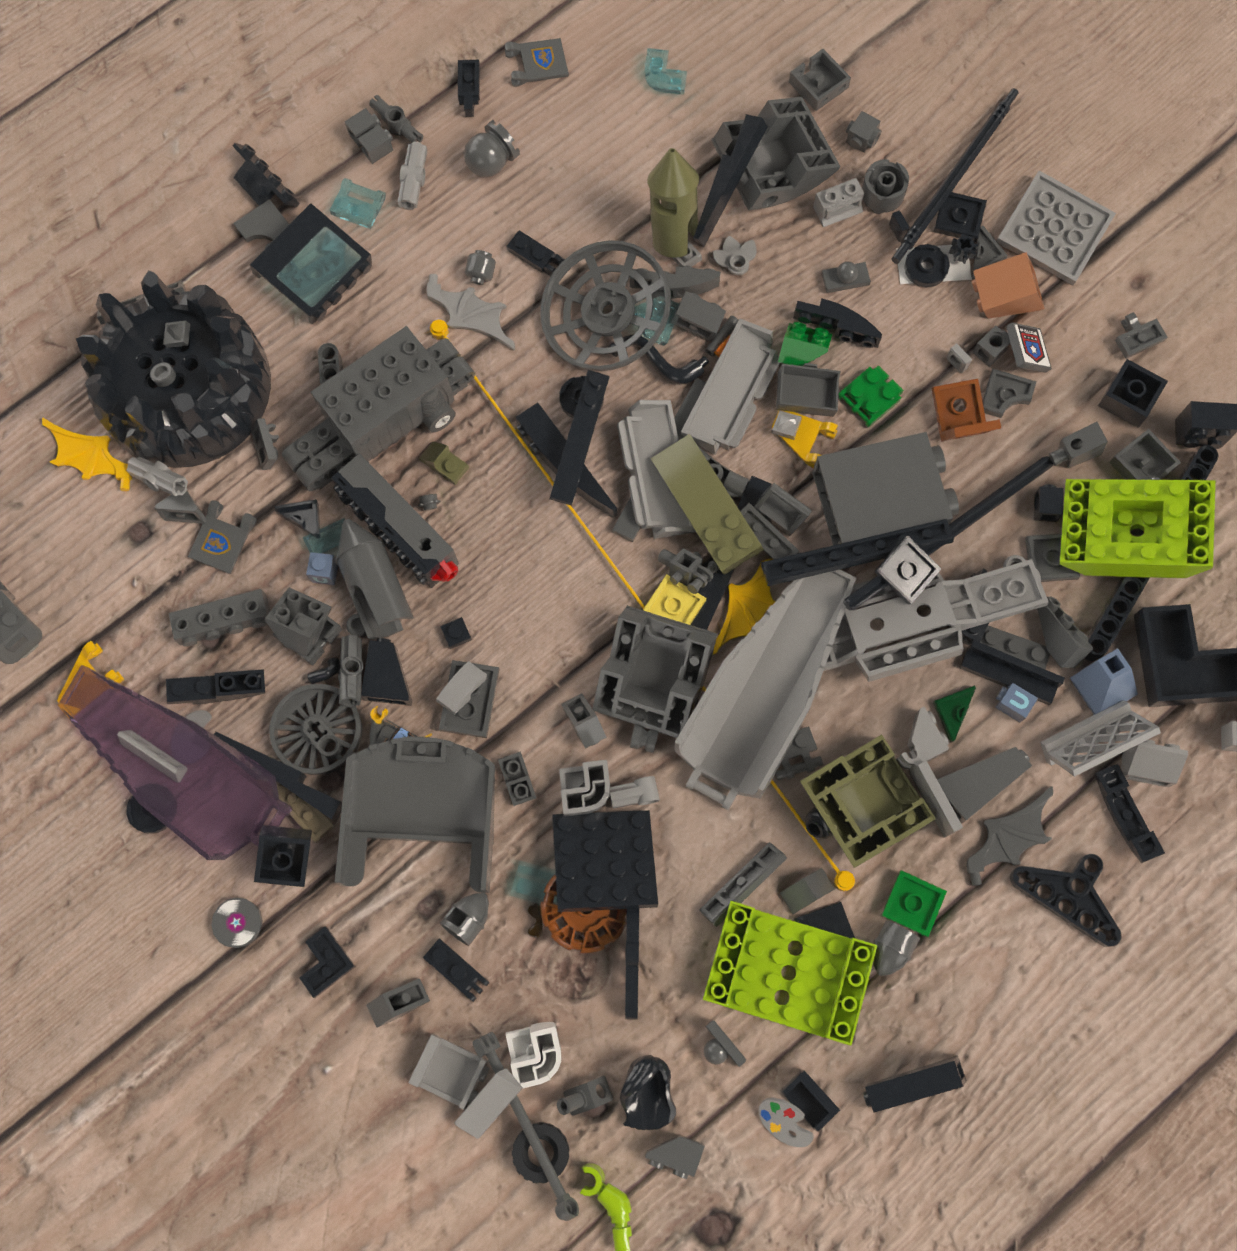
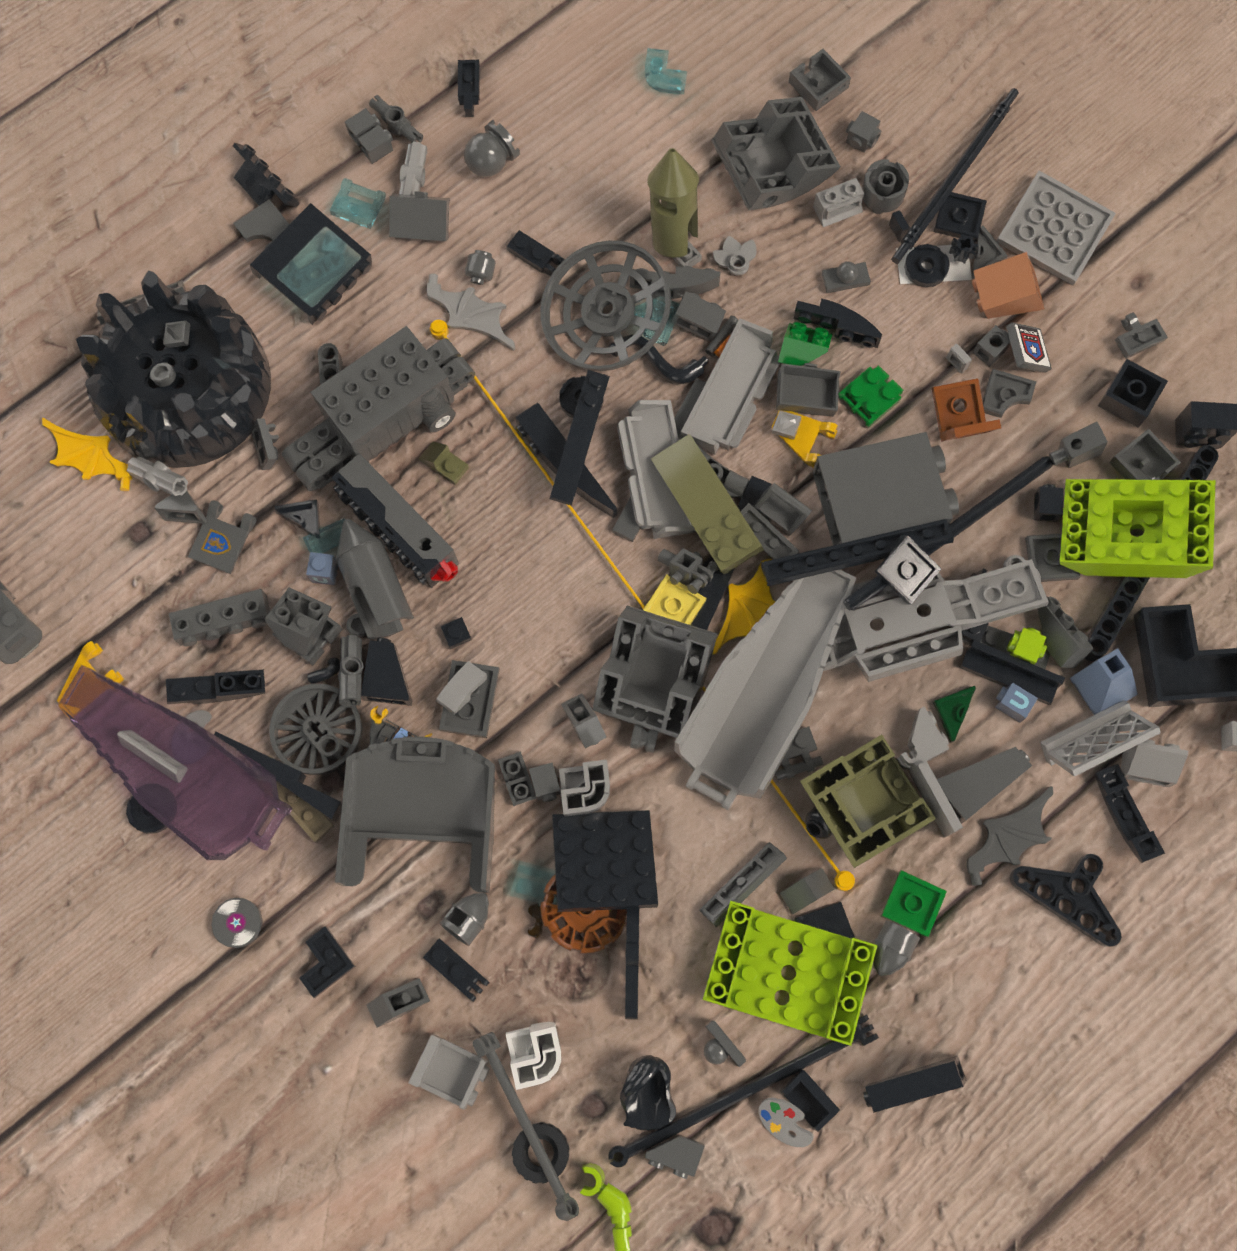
black brick [254,825,312,887] -> none
dark grey plate [418,494,441,511] -> none
light grey slope [454,1068,523,1139] -> none
dark grey flag [505,38,569,87] -> none
dark grey bracket [557,1076,613,1116] -> none
light grey piece [610,776,660,809] -> none
black slope [693,114,768,247] -> none
none -> dark grey container [389,191,450,241]
none -> dark grey brick [529,762,561,802]
none -> black hinge [608,1014,879,1168]
none -> lime brick [1006,628,1047,665]

